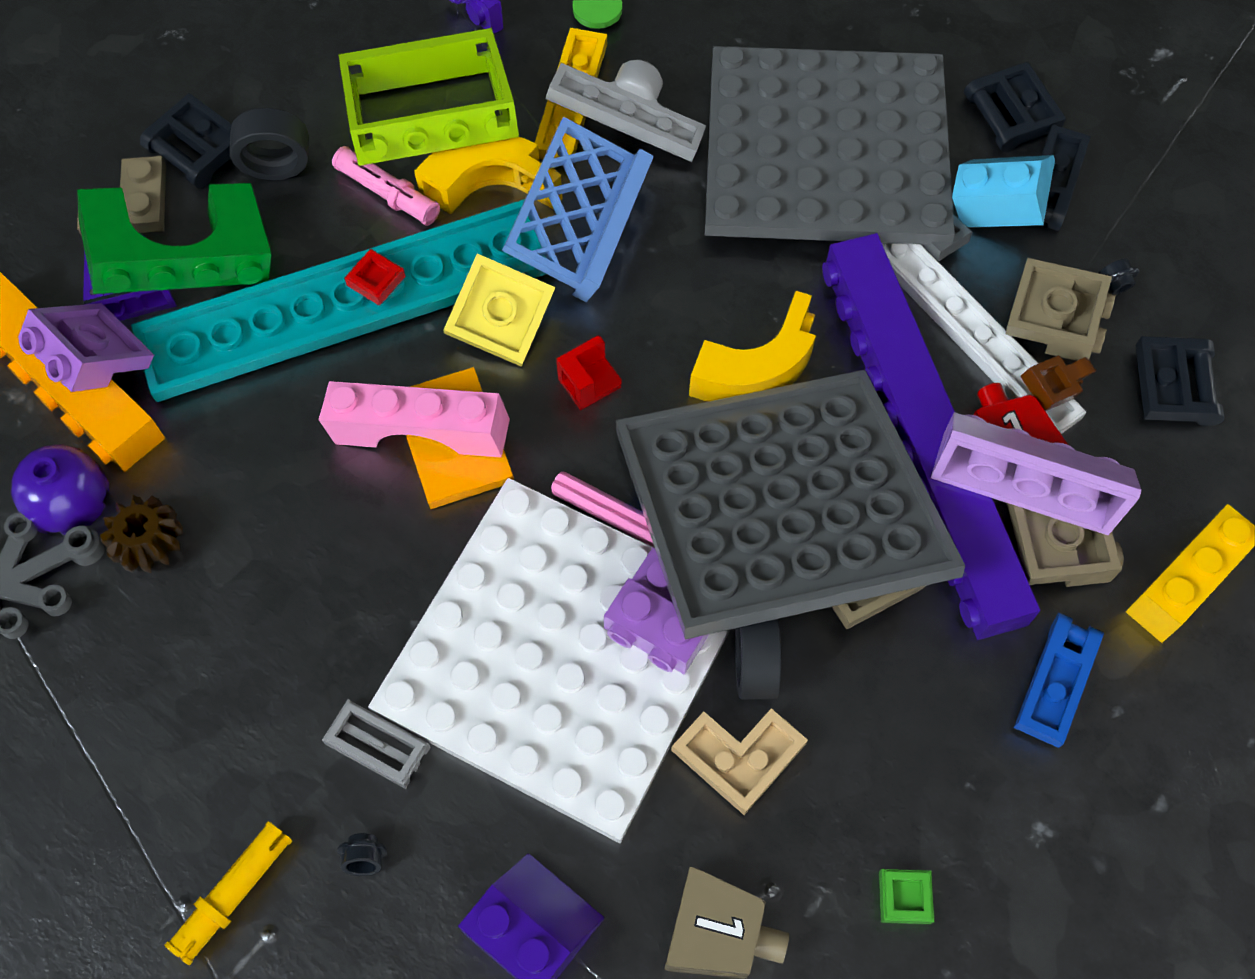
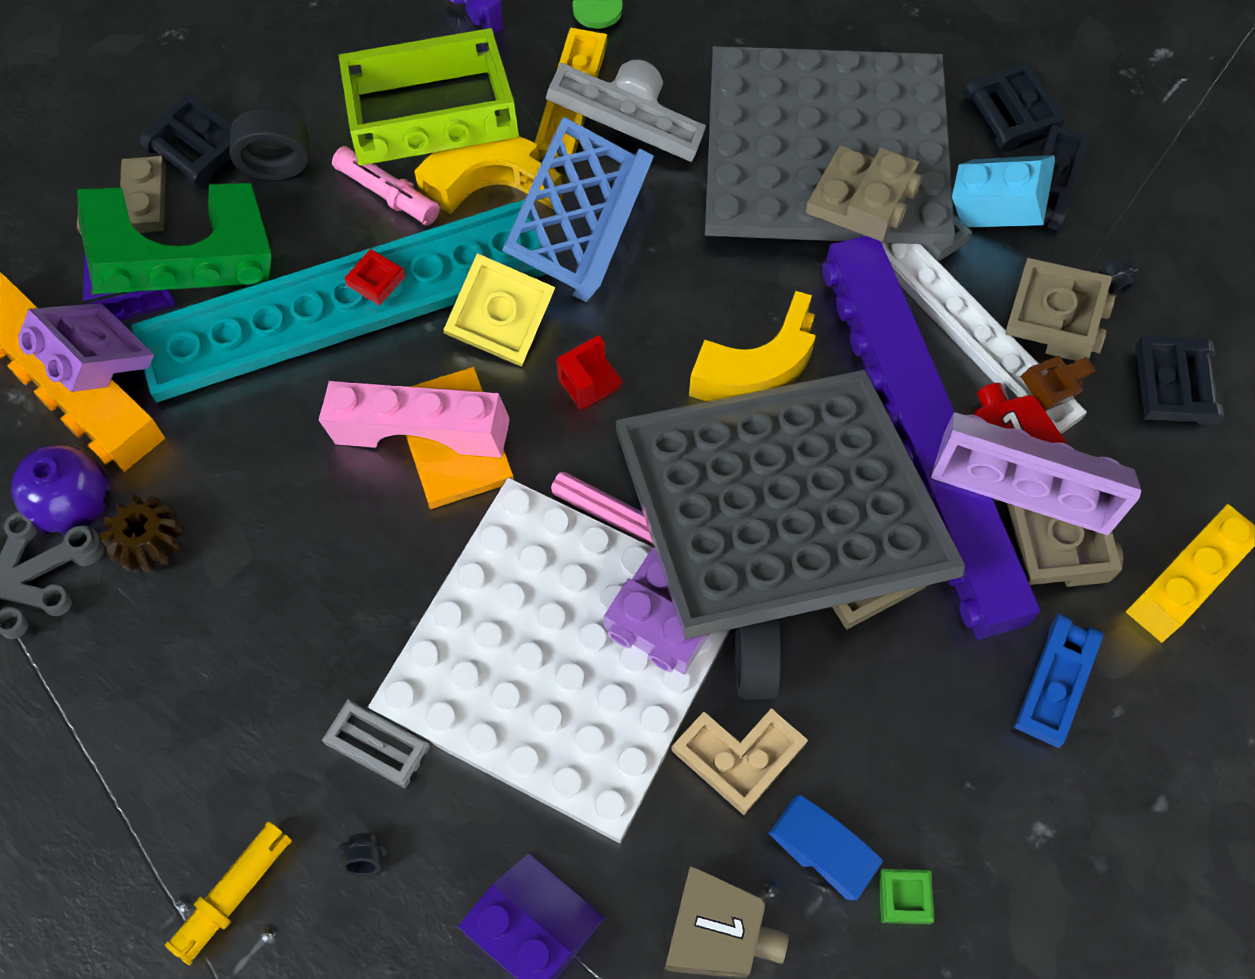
none -> blue slope [769,795,883,900]
none -> dark tan plate [806,146,922,242]

